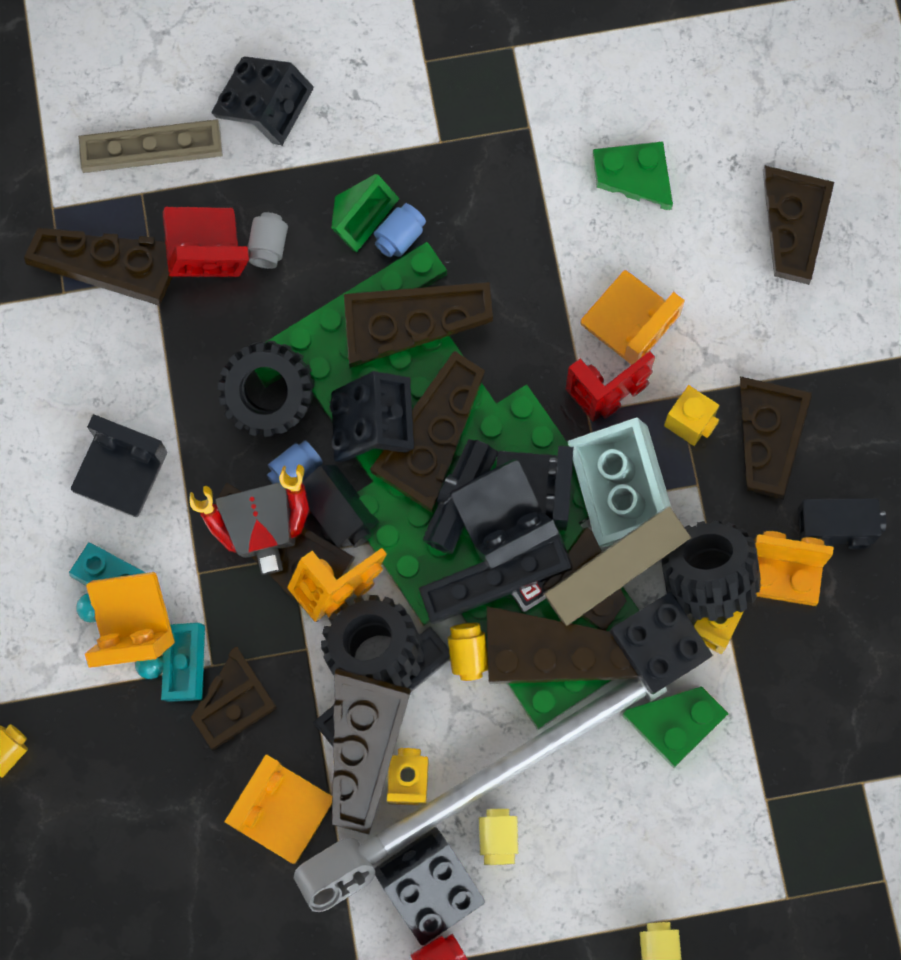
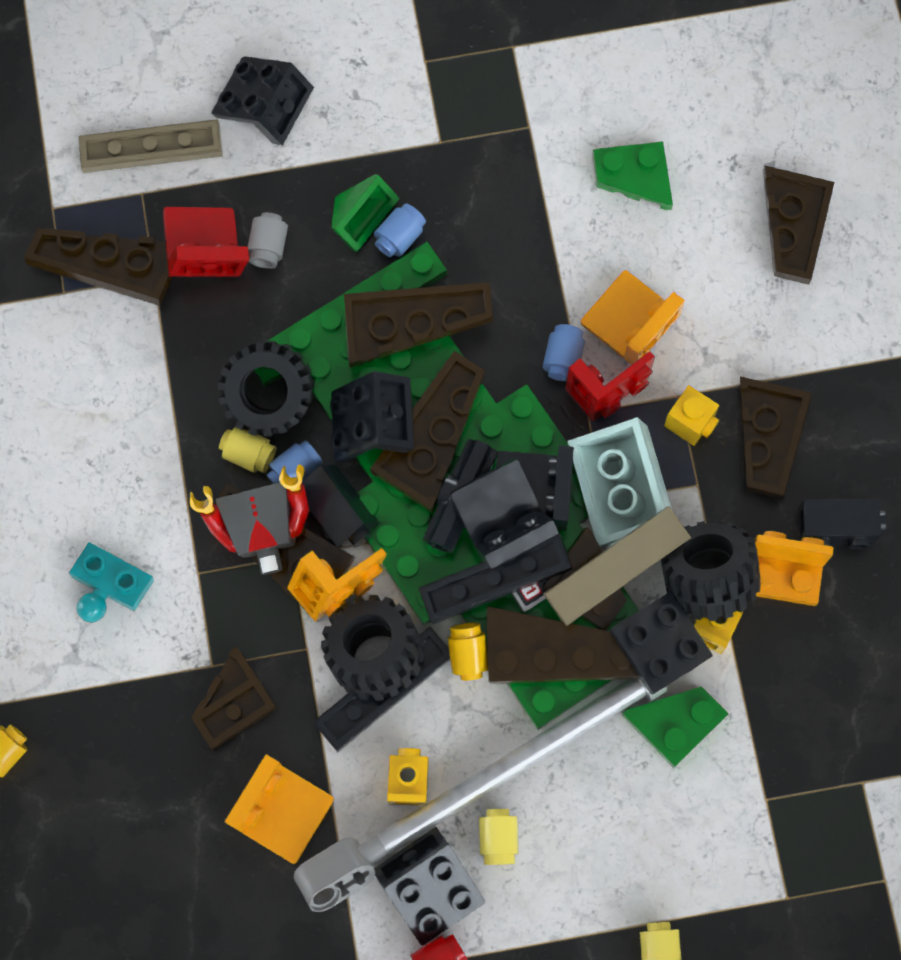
black bracket [71,414,168,517] -> none
light orange bracket [84,572,175,668] -> none
teal plate [135,623,205,702] -> none
wing [332,669,411,835] -> none
none -> light yellow brick [219,426,277,473]
none -> medium blue brick [542,324,585,381]

